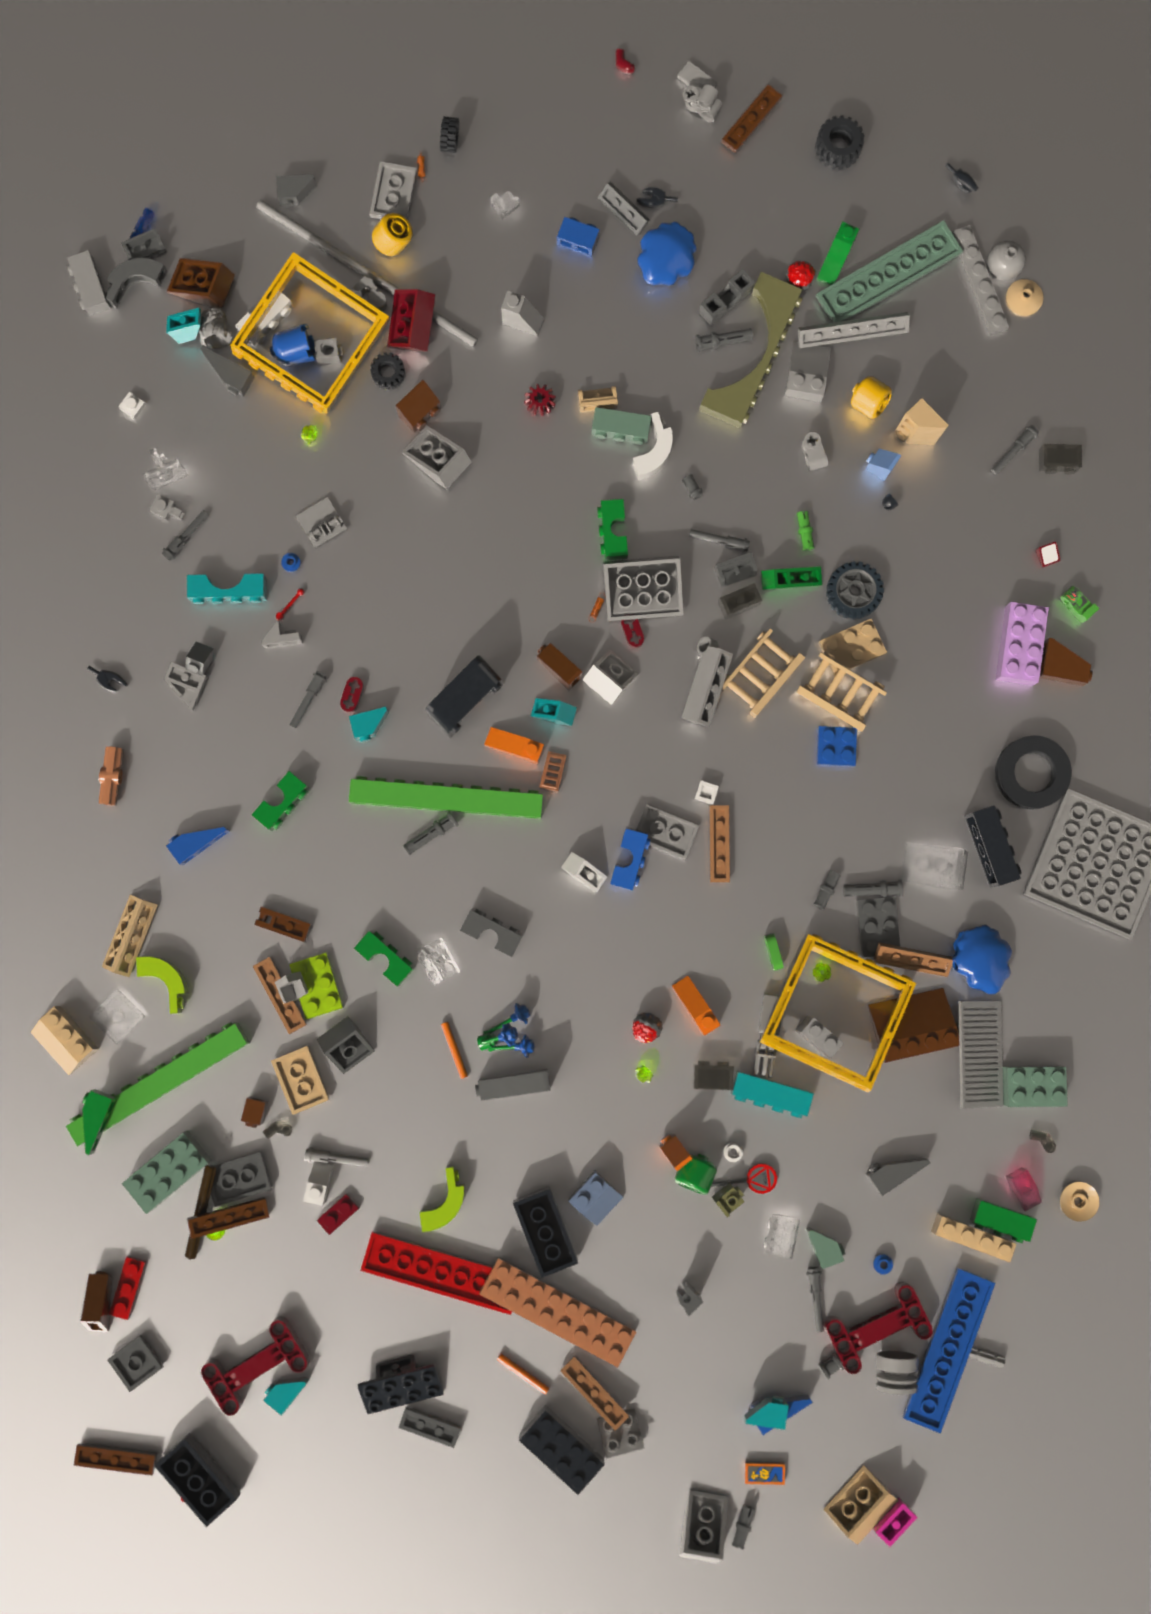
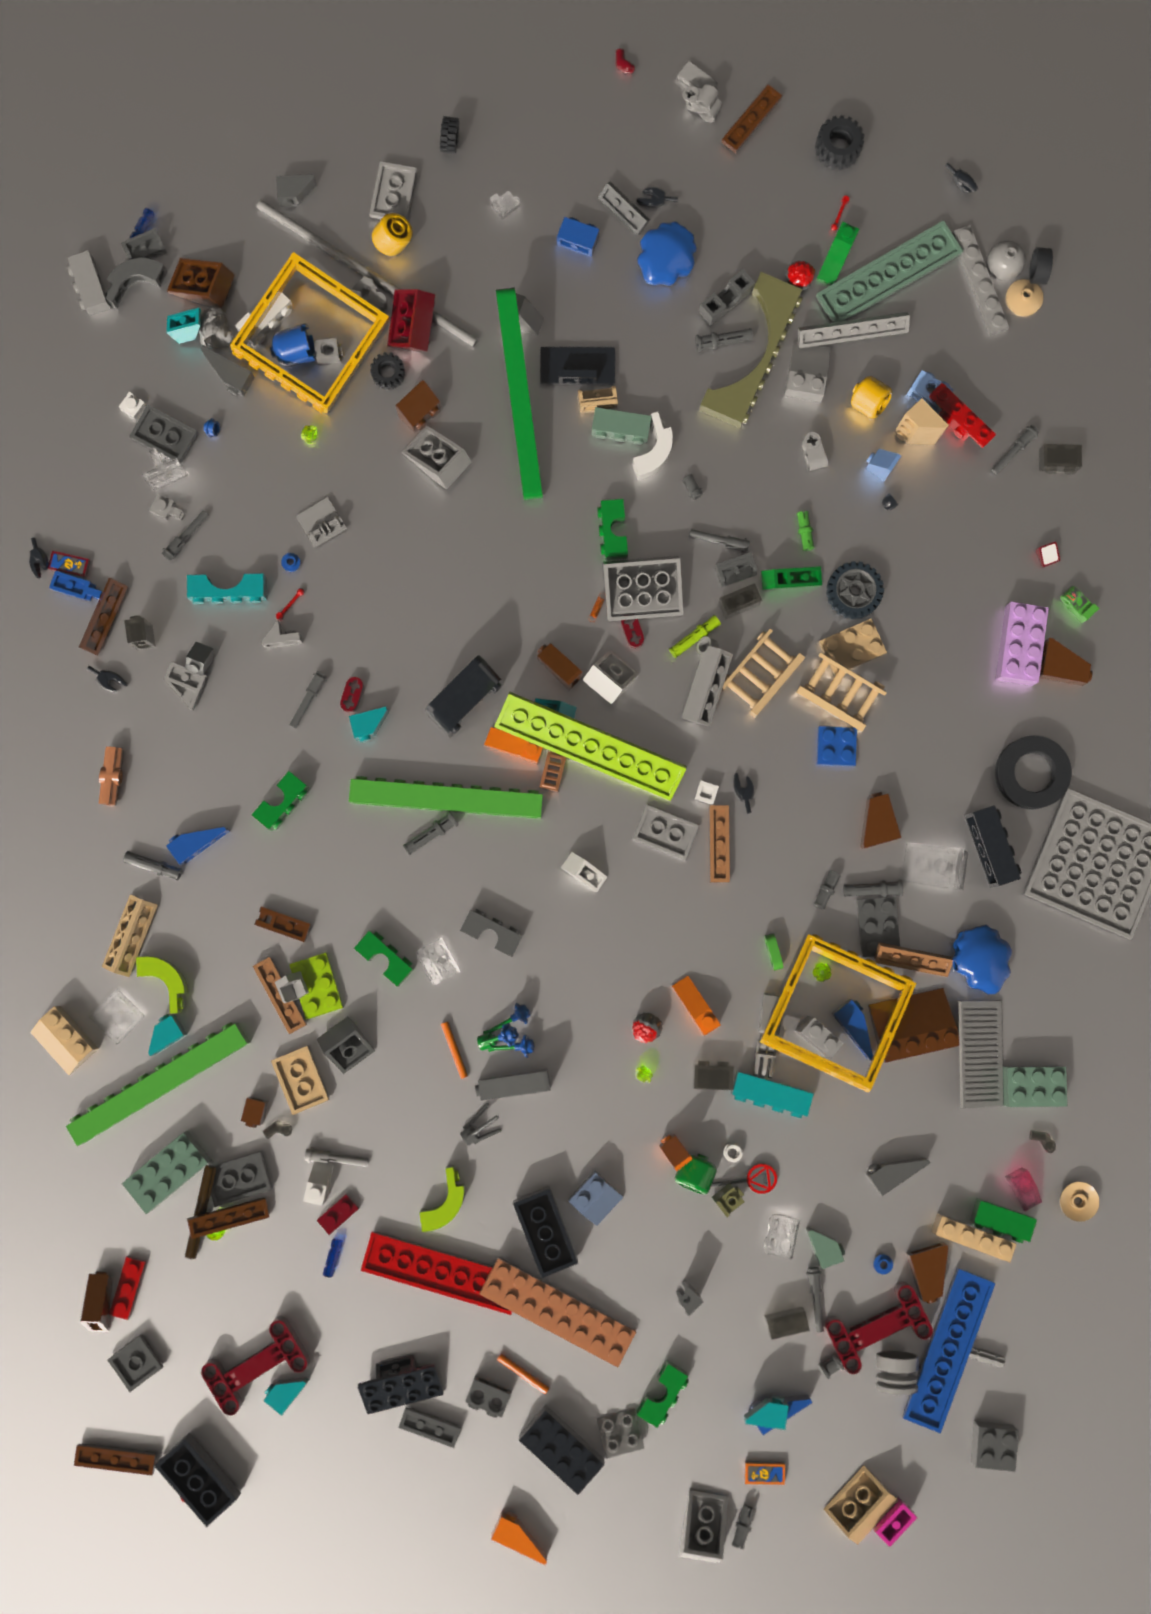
green slope [82,1089,117,1155] -> none
orange piece [417,151,425,182] -> none
dark red gear [524,383,556,417] -> none
medium nougat plate [560,1356,629,1431] -> none
blue arch [610,827,651,890] -> none
none -> black hand [29,538,49,579]
none -> tile [48,551,91,578]
none -> blue hinge [49,571,102,601]
none -> reddish brown plate [79,578,128,656]
none -> dark grey pin [123,851,182,881]
none -> clear smoke brick [124,615,156,650]
none -> dark grey plate [129,405,198,465]
none -> teal slope [148,1014,188,1056]
none -> blue plate [204,418,220,437]
none -> clear blue axle [322,1238,343,1278]
none -> dark grey plant [460,1103,501,1146]
none -> dark grey brick [465,1375,512,1418]
none -> orange slope [491,1511,547,1565]
none -> lime plate [494,691,687,801]
none -> green beam [496,287,543,501]
none -> black bracket [540,347,615,385]
none -> green arch [636,1360,689,1428]
none -> lime pin [669,615,721,659]
none -> black hand [733,773,754,814]
none -> clear smoke brick [764,1307,810,1340]
none -> red hinge [831,196,850,231]
none -> blue slope [831,999,873,1061]
none -> reddish brown slope [860,792,901,849]
none -> reddish brown slope [906,1242,948,1303]
none -> light blue brick [907,370,954,414]
none -> red bracket [929,383,996,448]
none -> dark grey brick [971,1421,1019,1472]
none -> black tyre [1029,247,1053,285]

